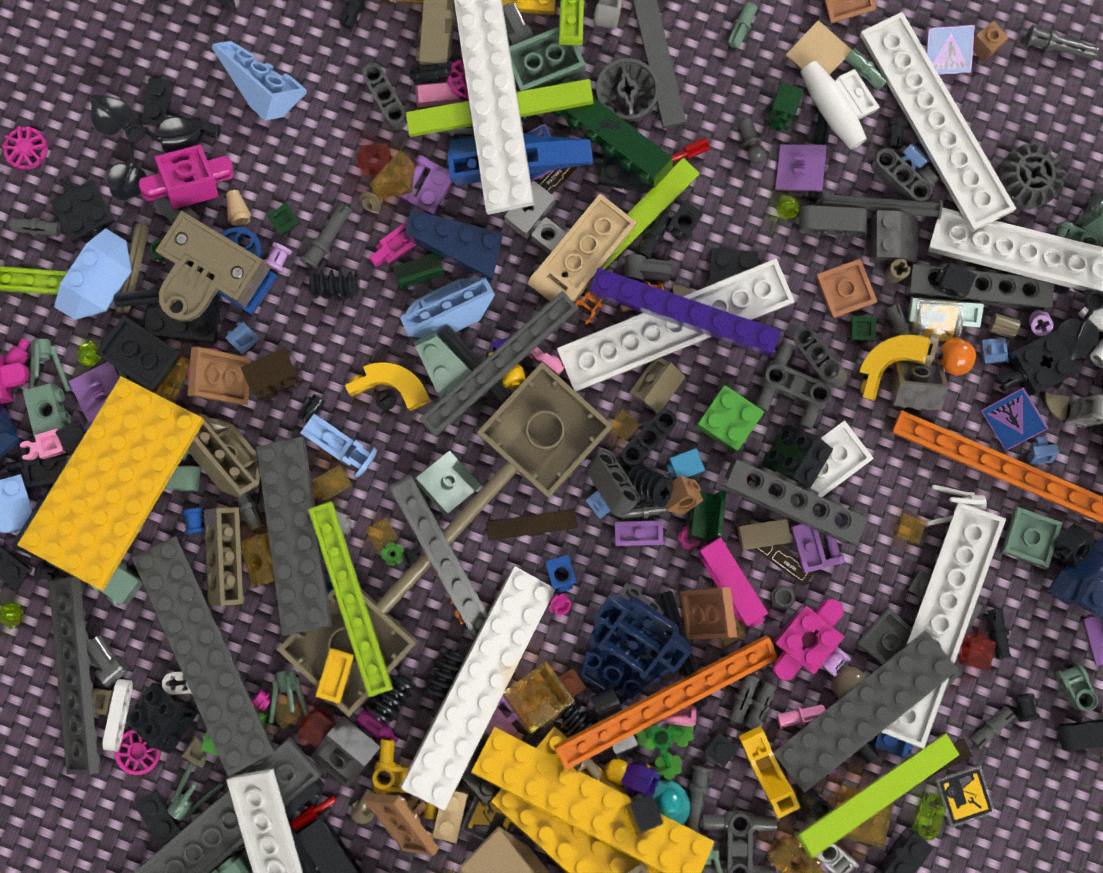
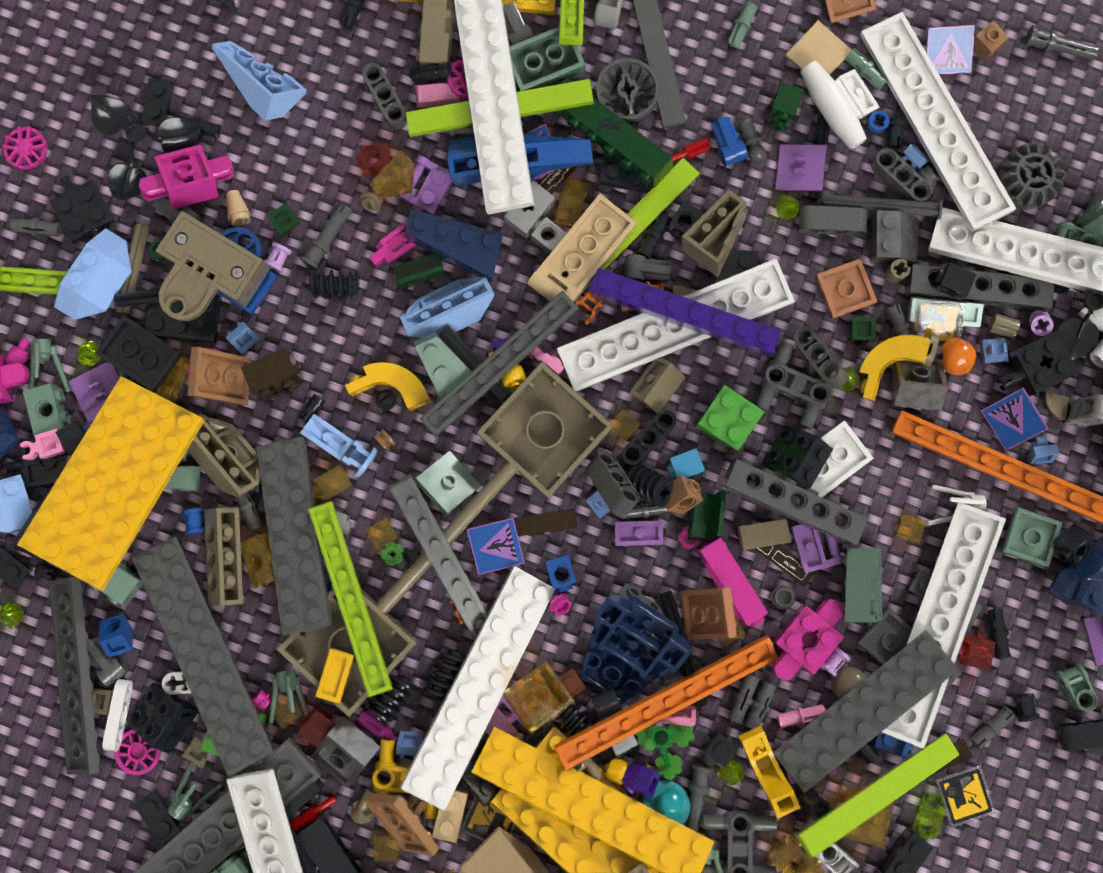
black brick [625,793,664,835] -> none
none -> blue brick [99,614,133,657]
none -> clear yellow tile [373,834,400,862]
none -> medium nougat bush [374,429,397,452]
none -> medium blue tile [396,731,424,760]
none -> piece [467,517,525,575]
none -> clear yellow slope [555,177,590,227]
none -> dark tan wedge [682,190,747,277]
none -> blue piece [711,117,748,167]
none -> clear neon green plate [717,760,743,785]
none -> clear neon green plate [839,366,860,391]
none -> sand green wedge [844,548,883,622]
none -> blue bush [866,110,890,134]

